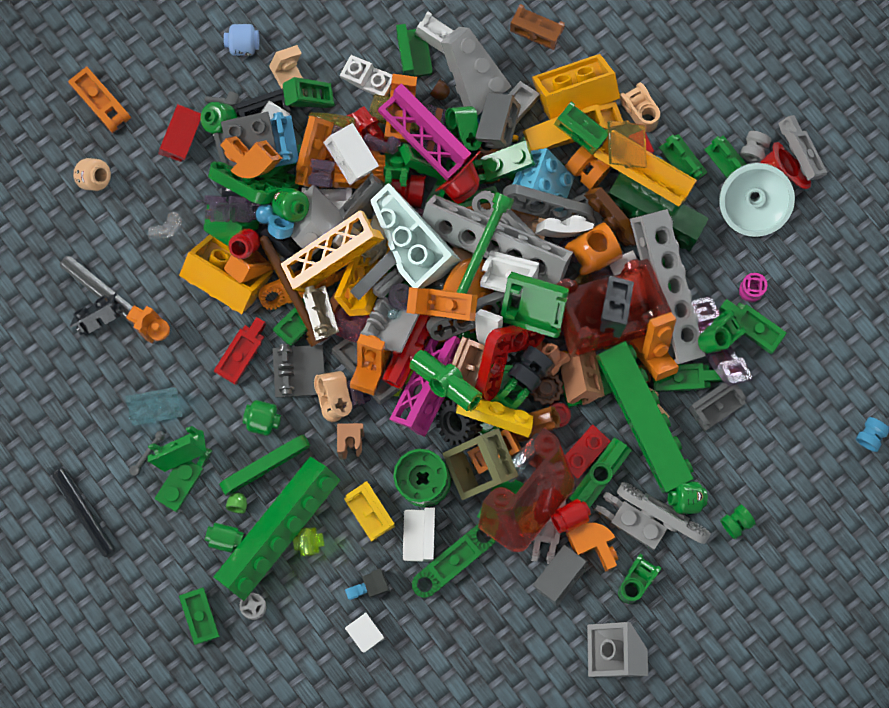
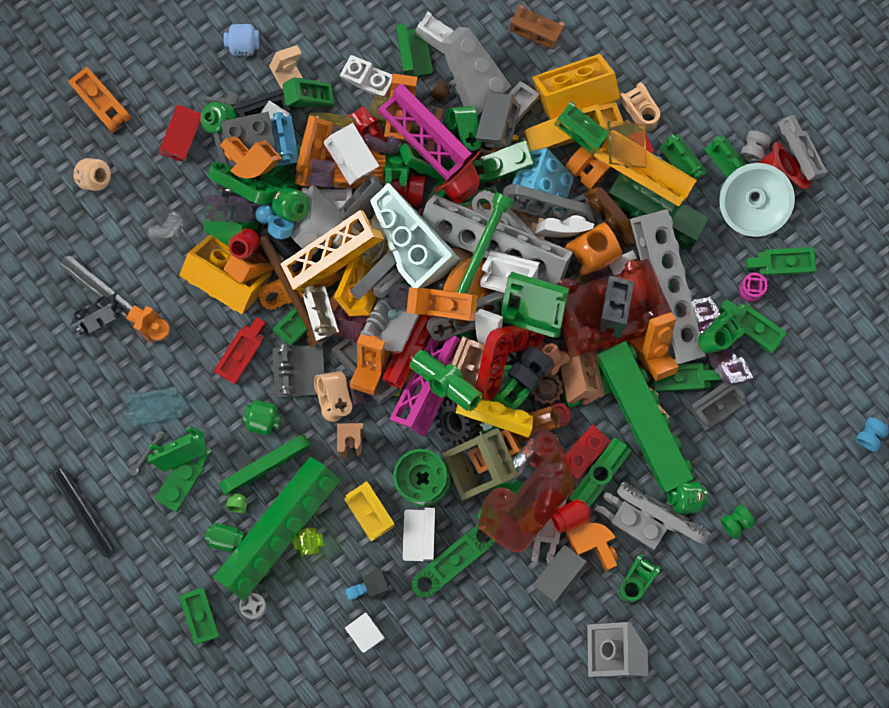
none -> green hinge [745,247,817,276]

